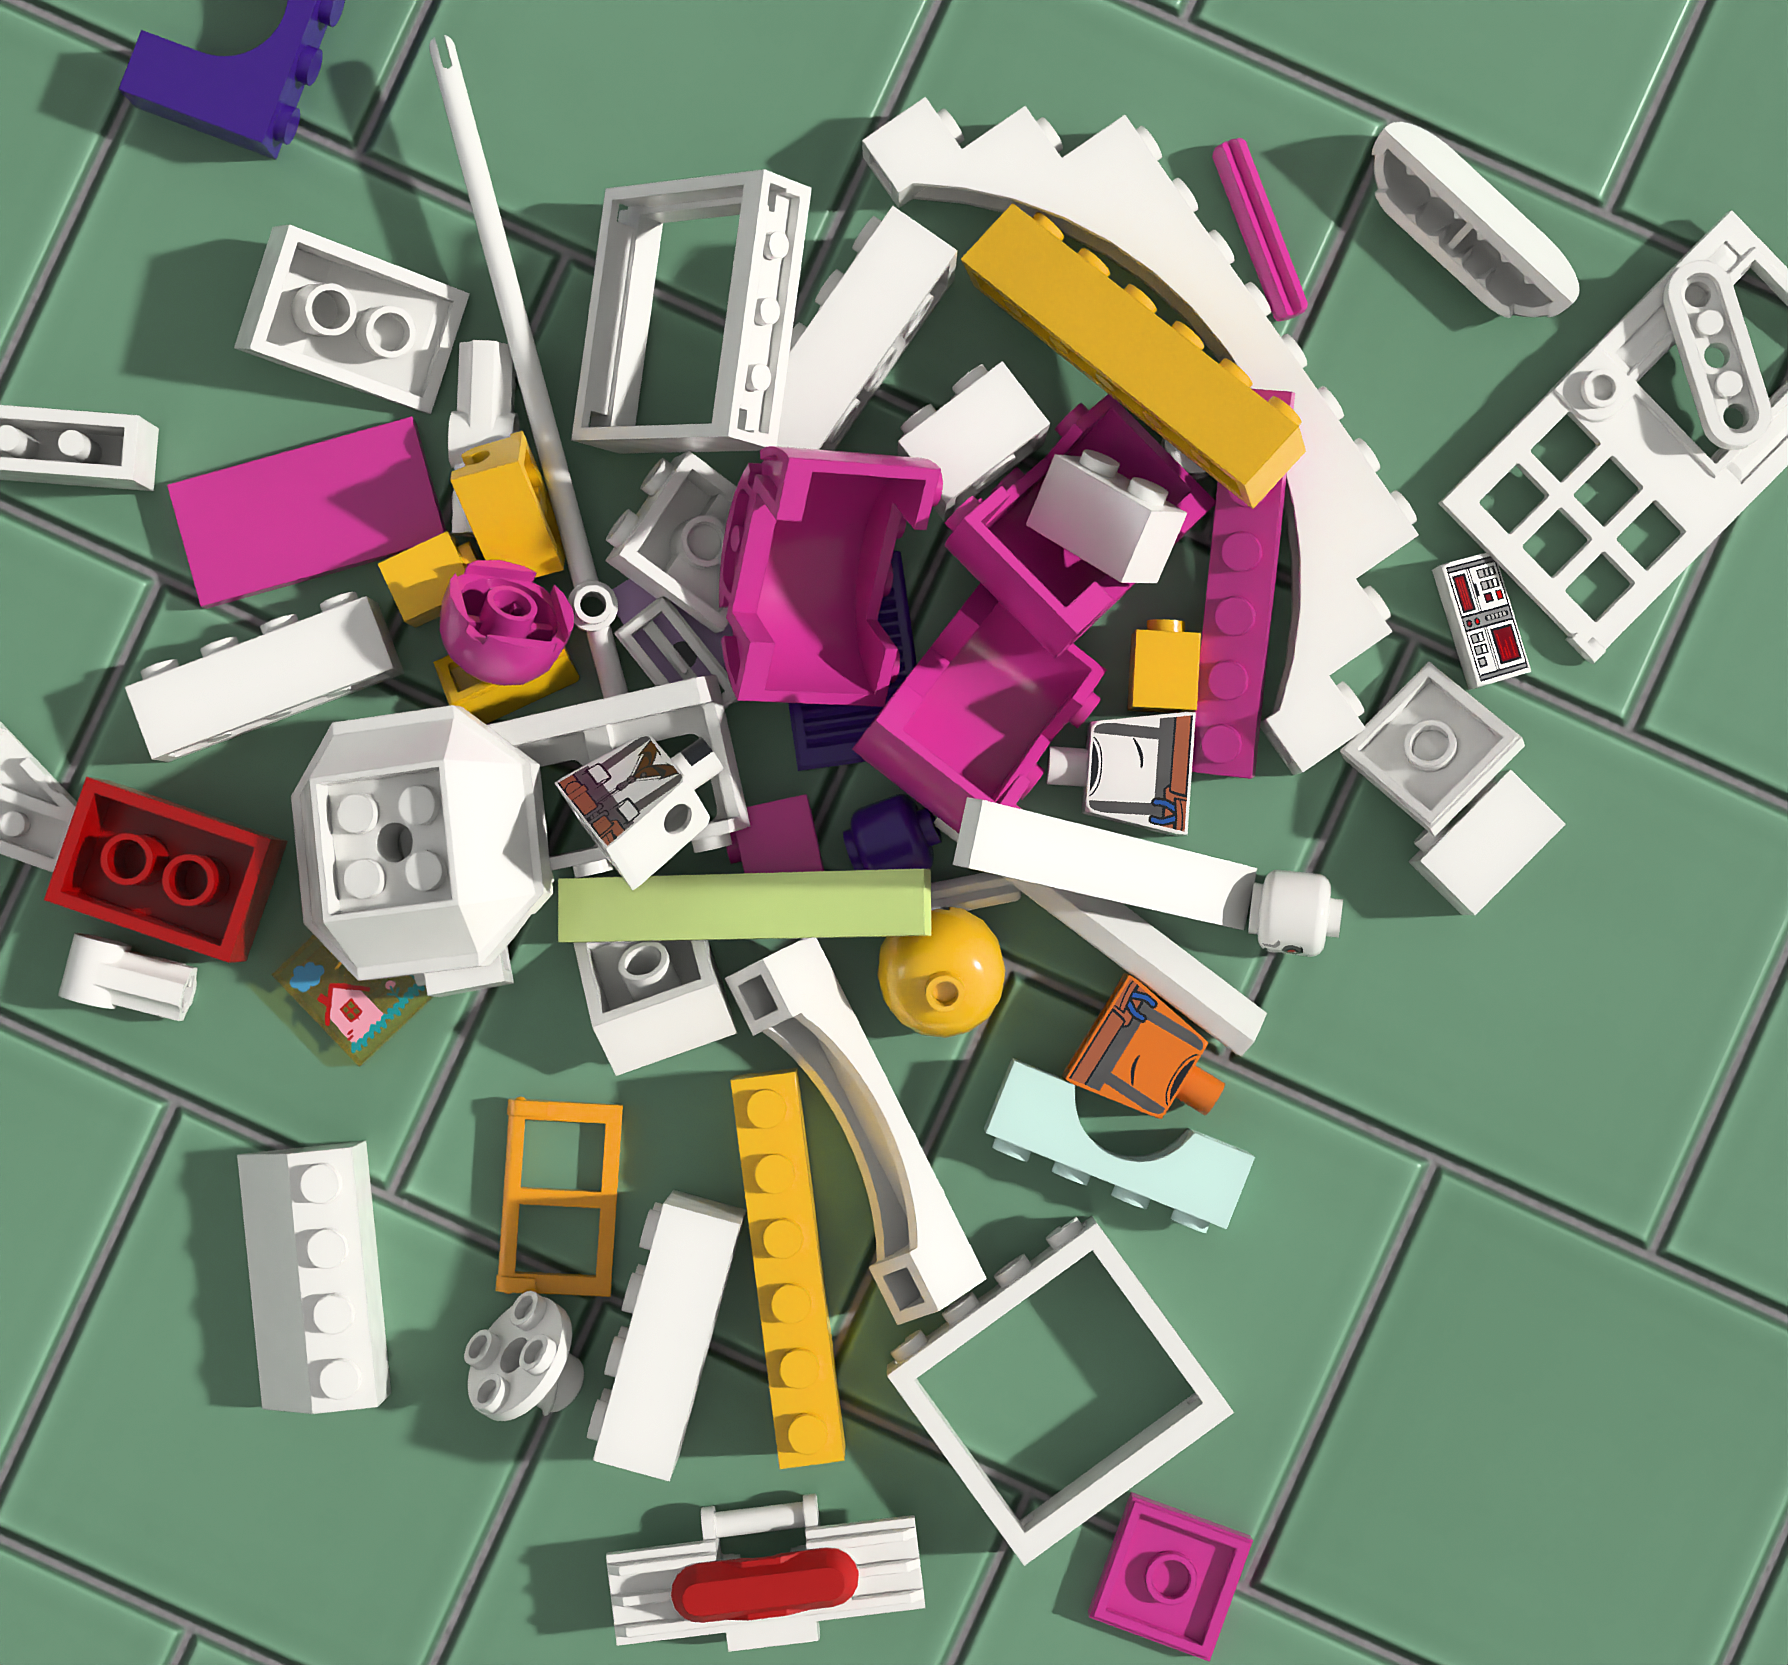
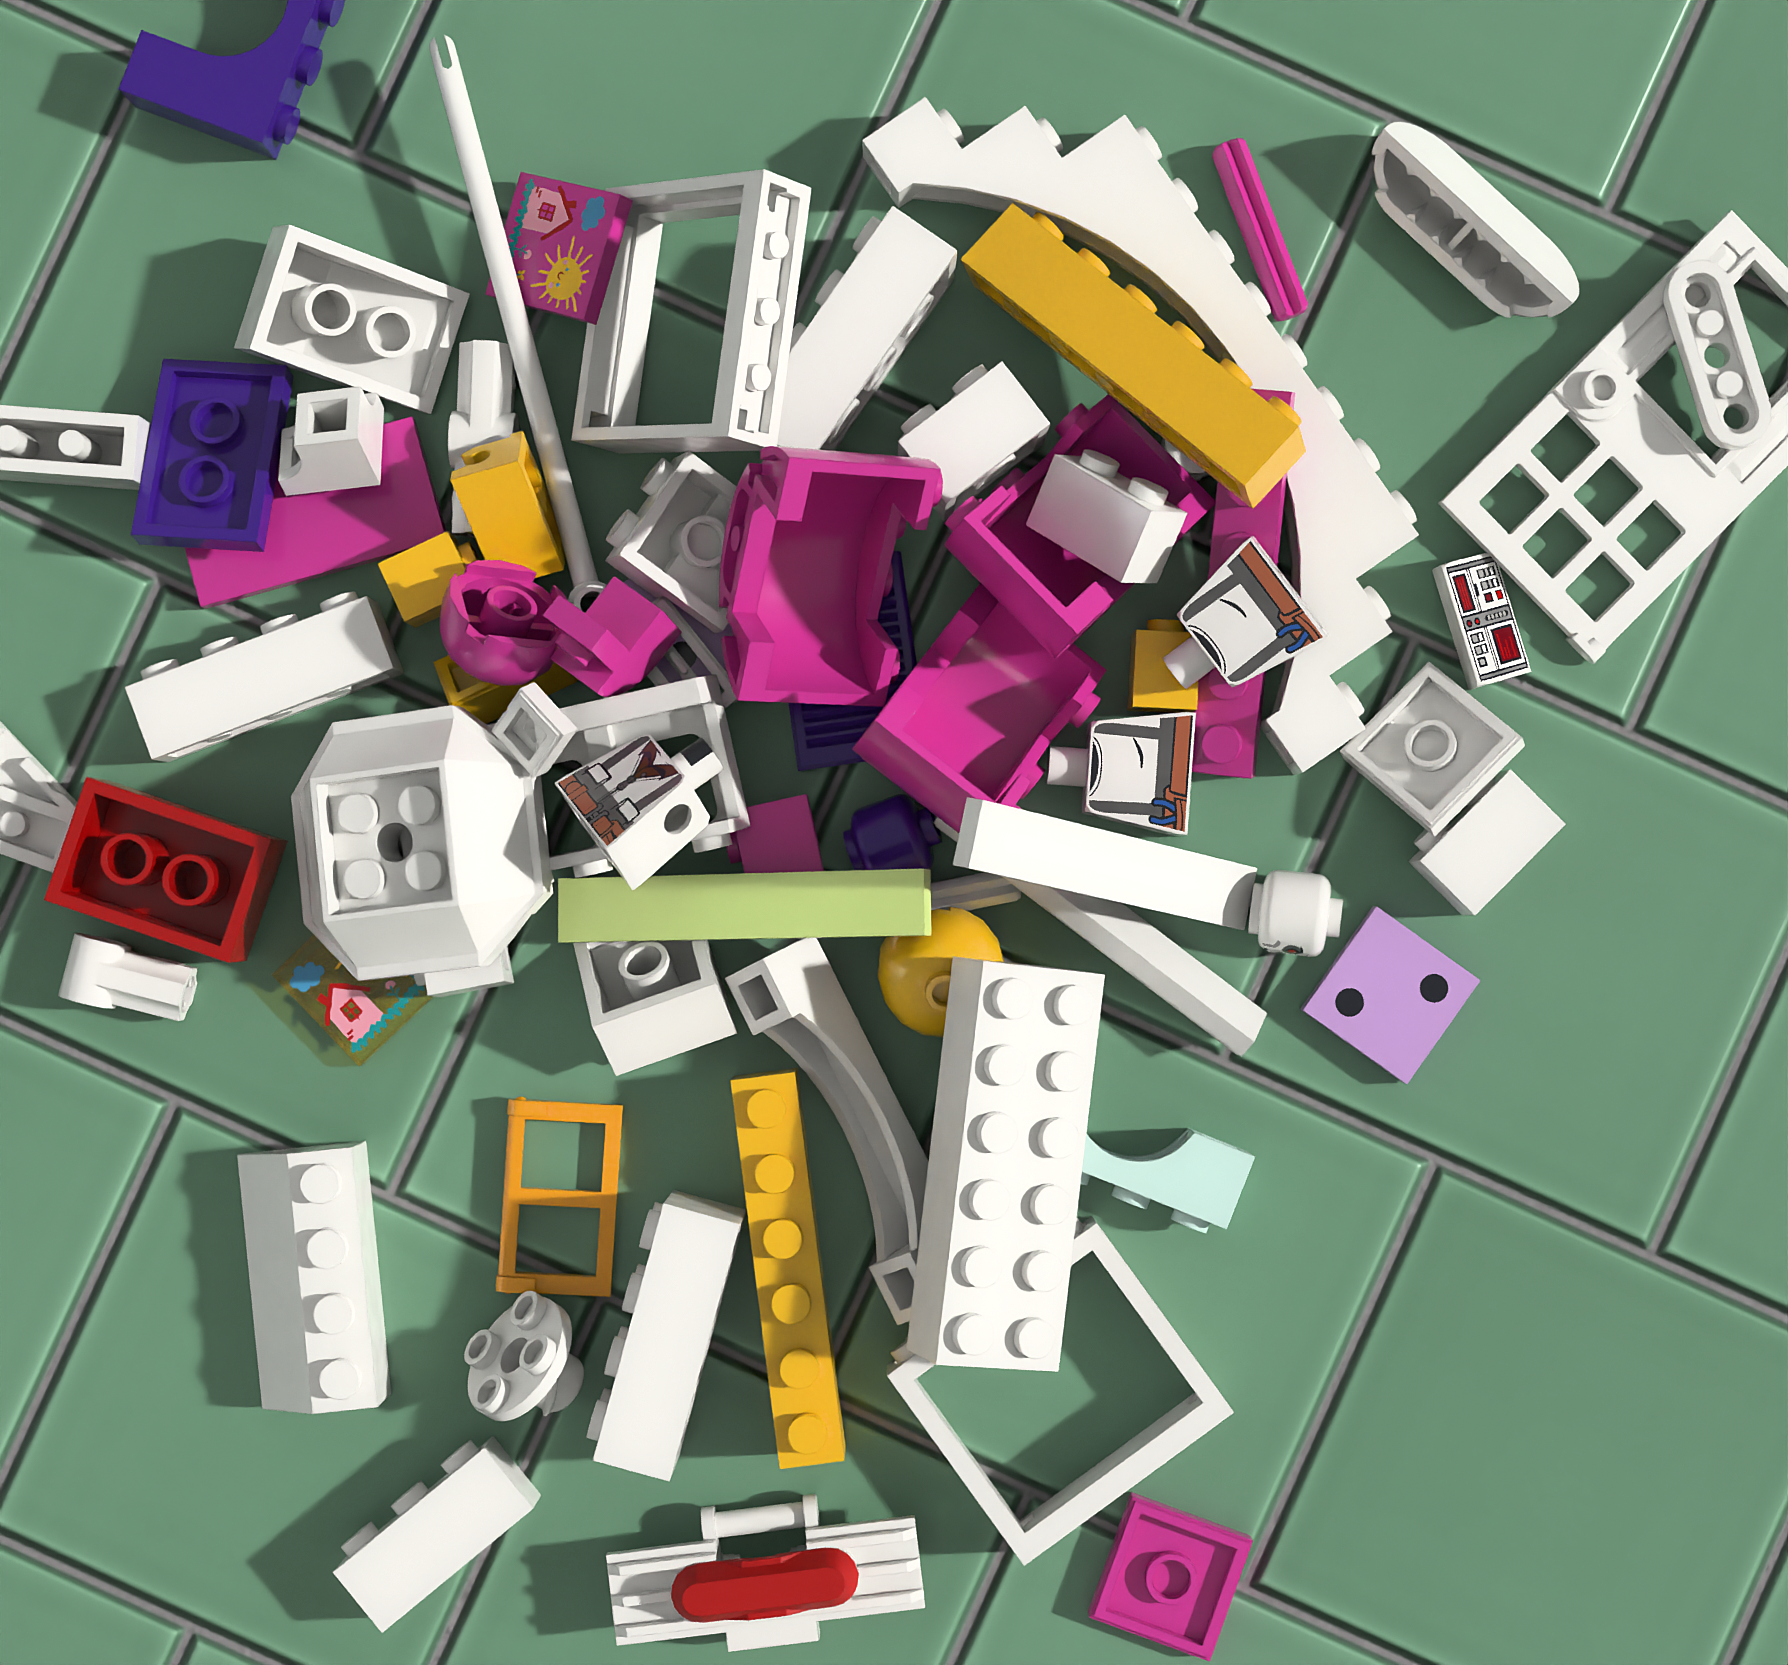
torso [1061,973,1225,1119] -> none
none -> dark purple plate [131,359,294,552]
none -> white brick [278,386,384,496]
none -> white brick [333,1436,541,1633]
none -> dark pink tile [485,172,633,325]
none -> white tile [491,682,577,778]
none -> dark pink brick [543,576,682,697]
none -> white brick [906,956,1105,1372]
none -> torso [1163,536,1328,689]
none -> lavender tile [1300,906,1481,1084]

